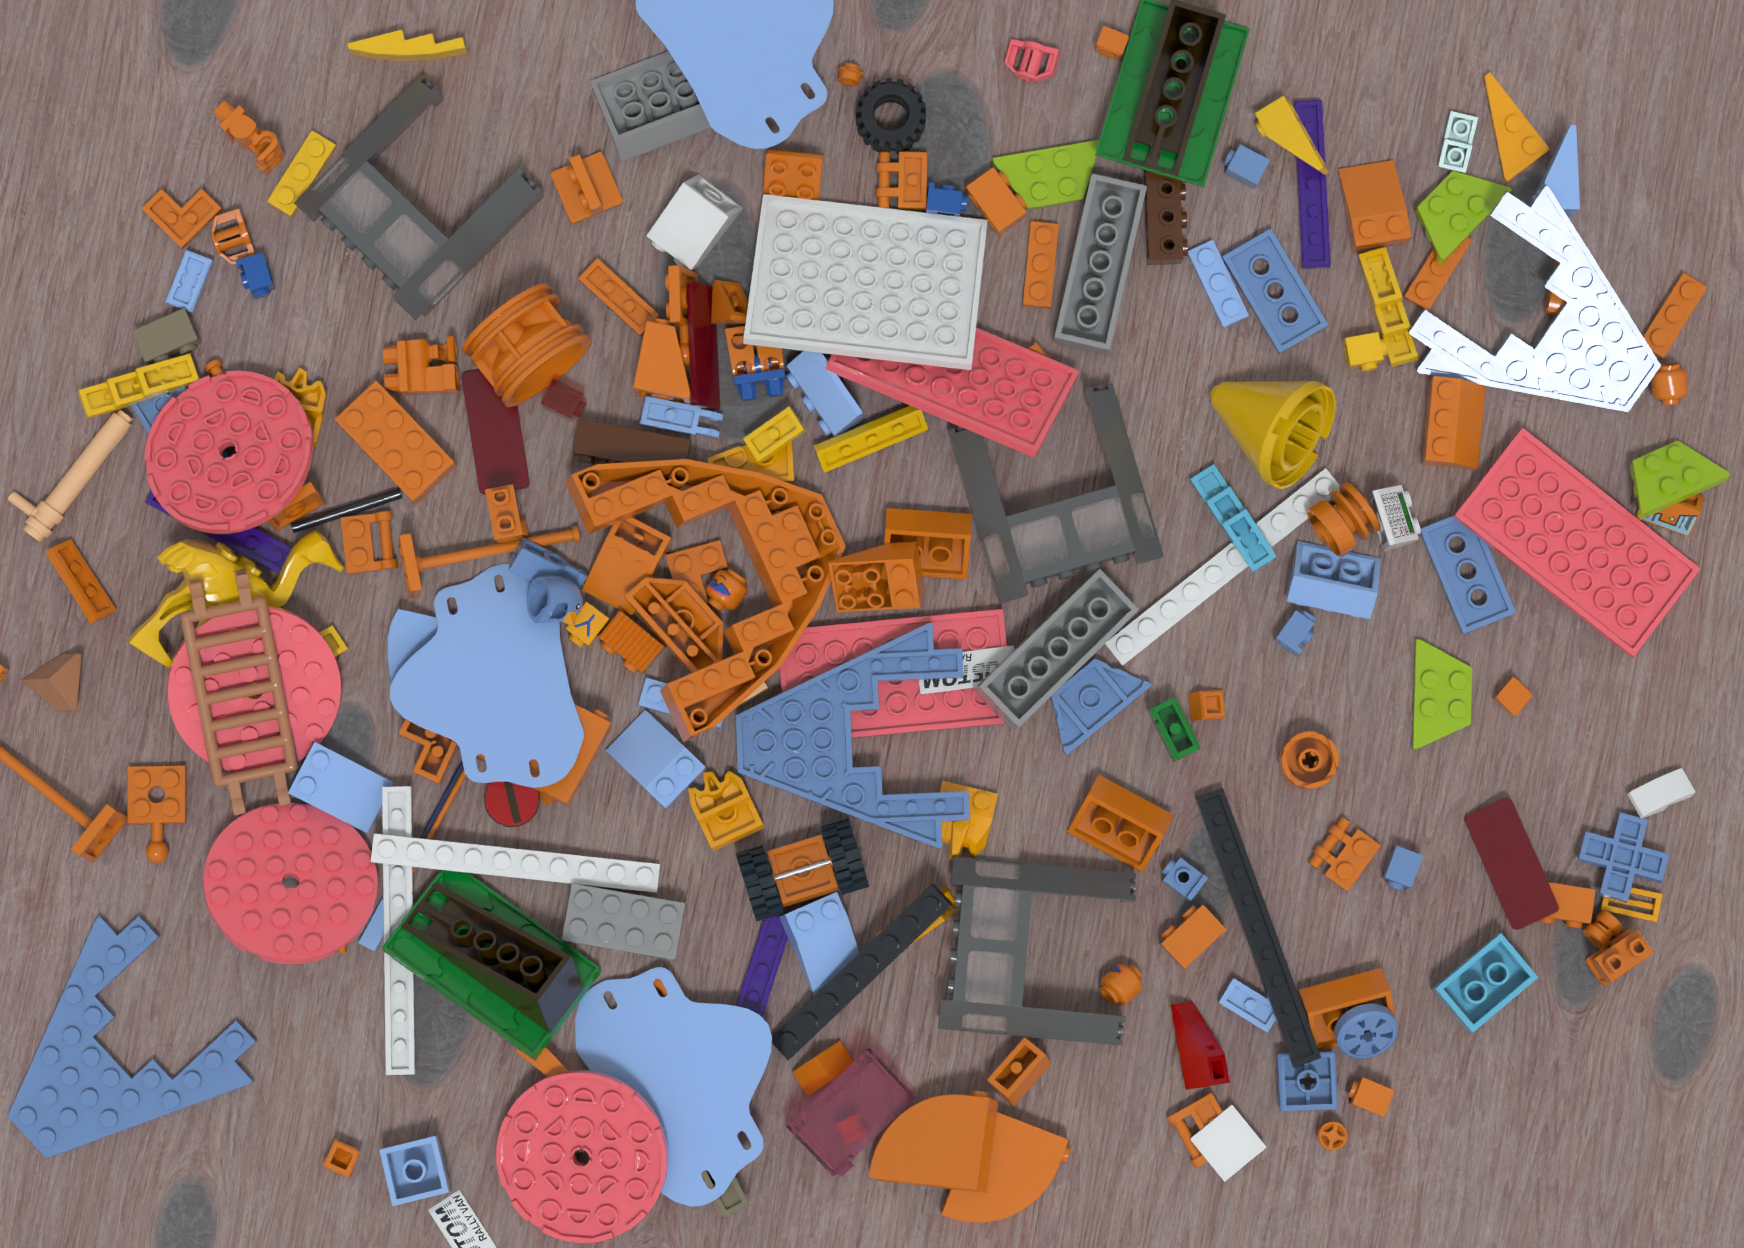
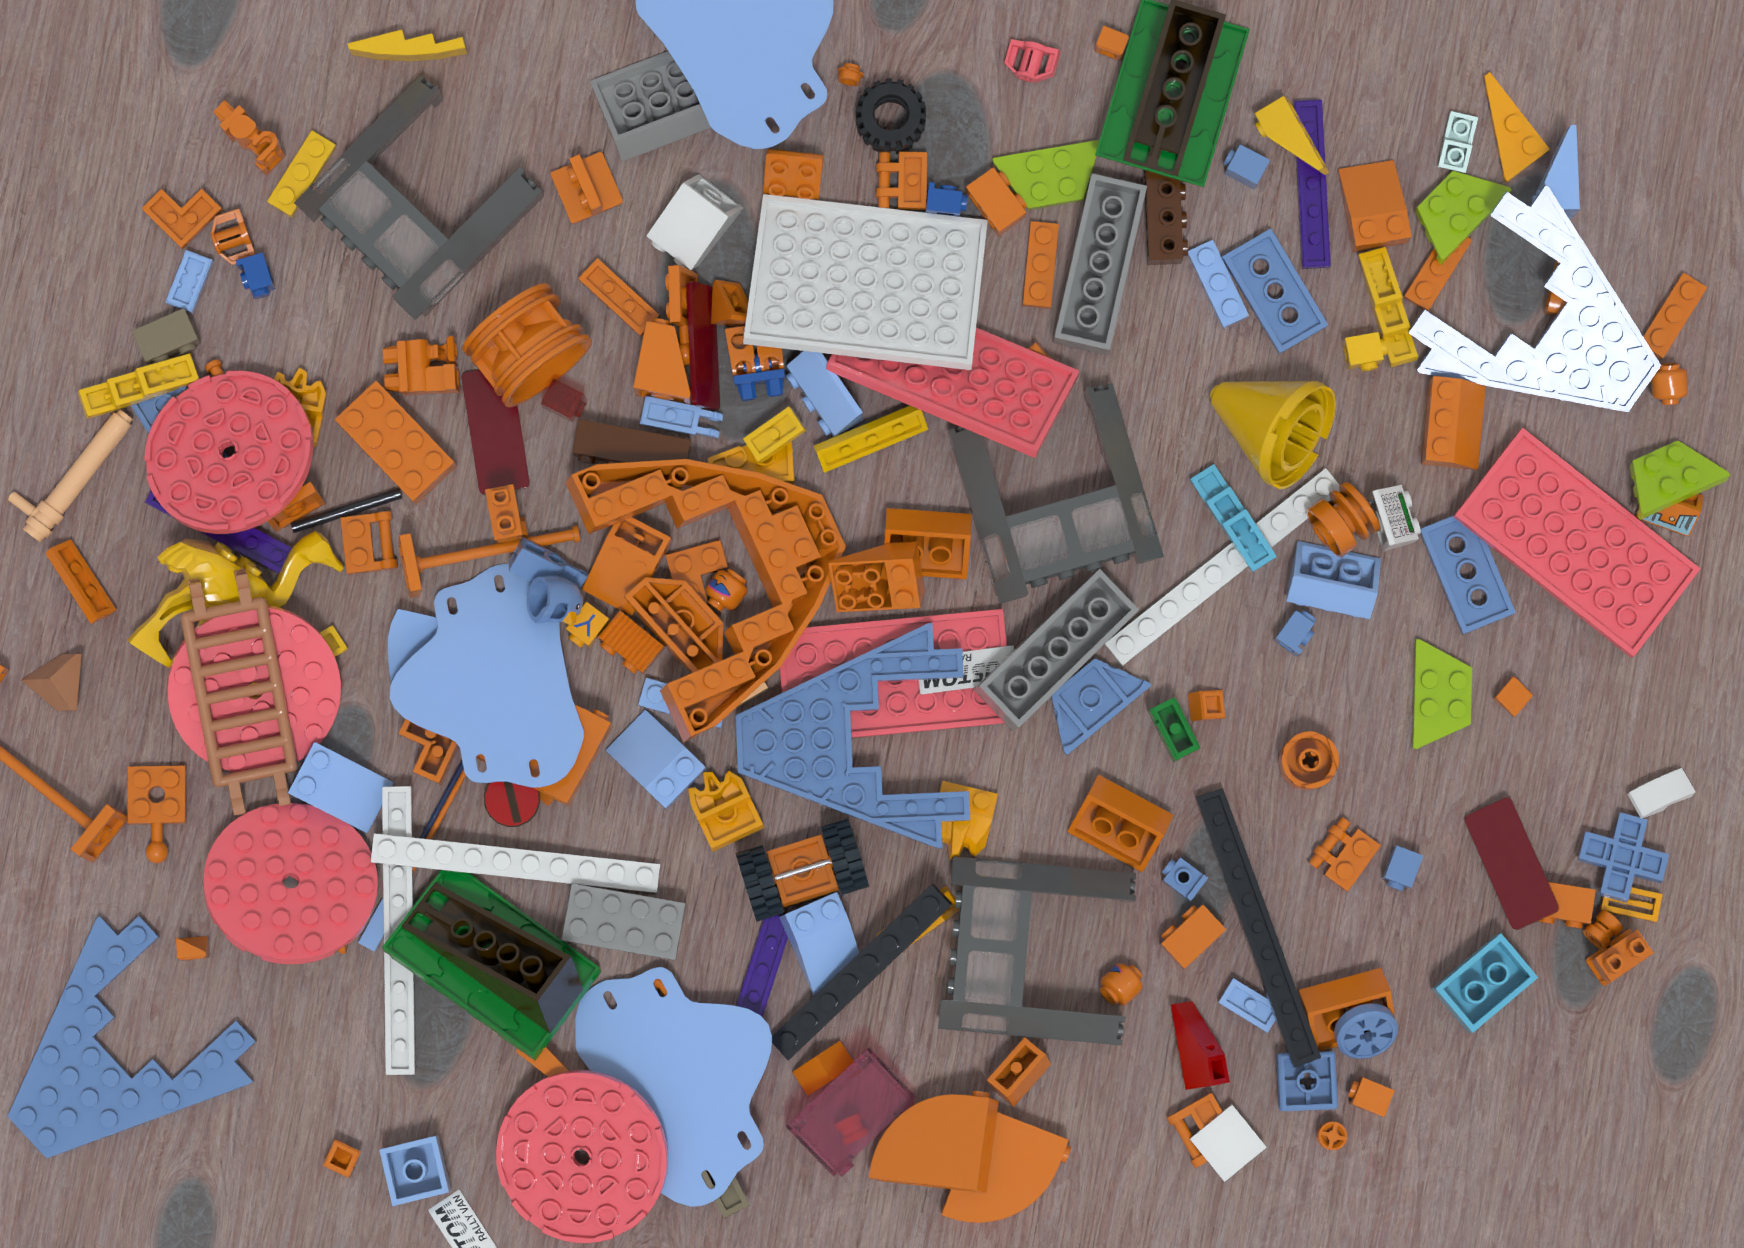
none -> orange slope [176,936,210,961]

